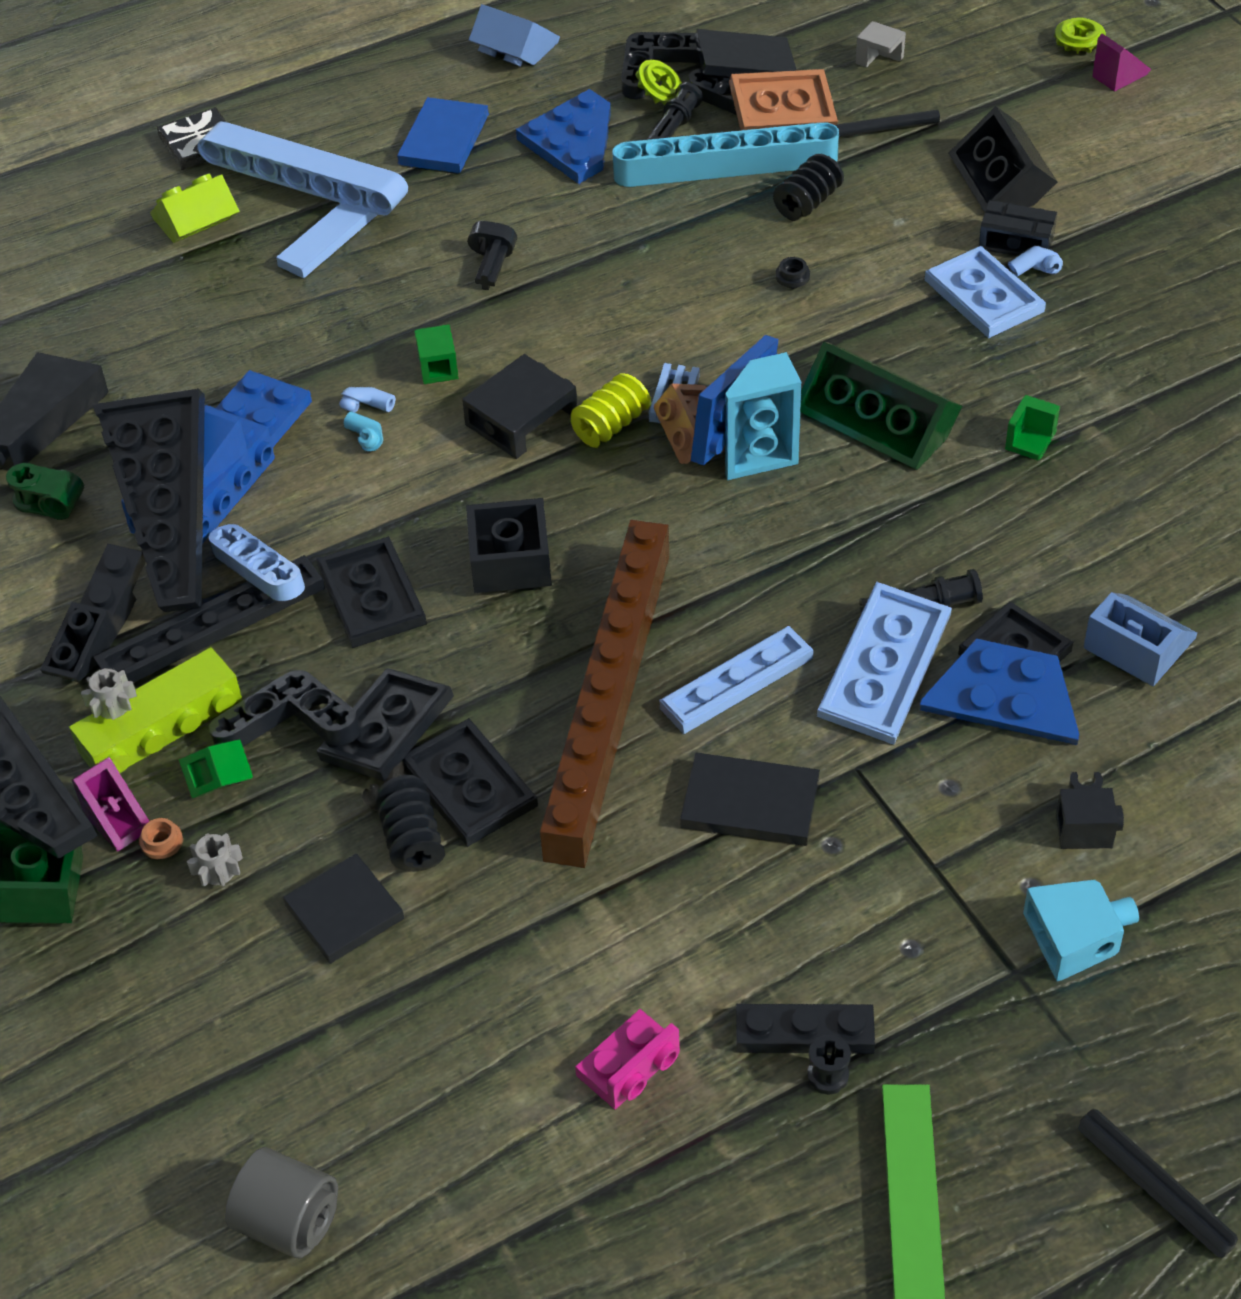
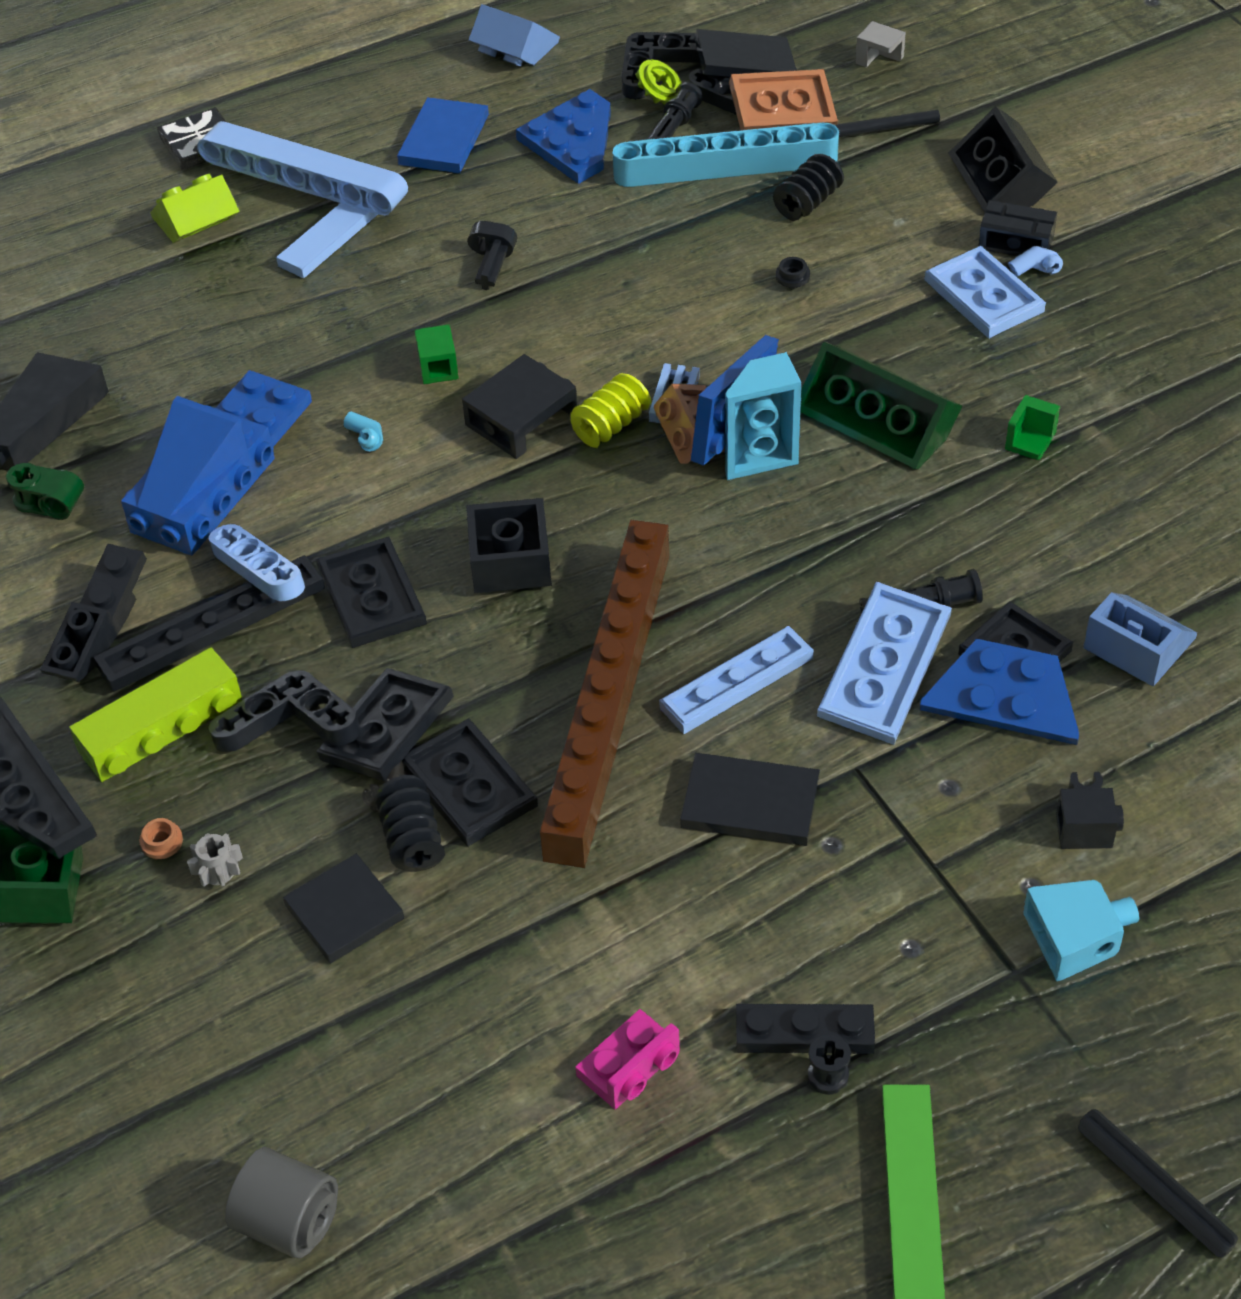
magenta slope [72,757,150,851] -> none
light grey gear [81,668,137,720] -> none
black wing [92,388,205,612] -> none
green panel [178,739,253,799] -> none
light blue arm [339,387,396,412] -> none
lime gear [1054,18,1106,54] -> none
magenta slope [1092,33,1151,92] -> none

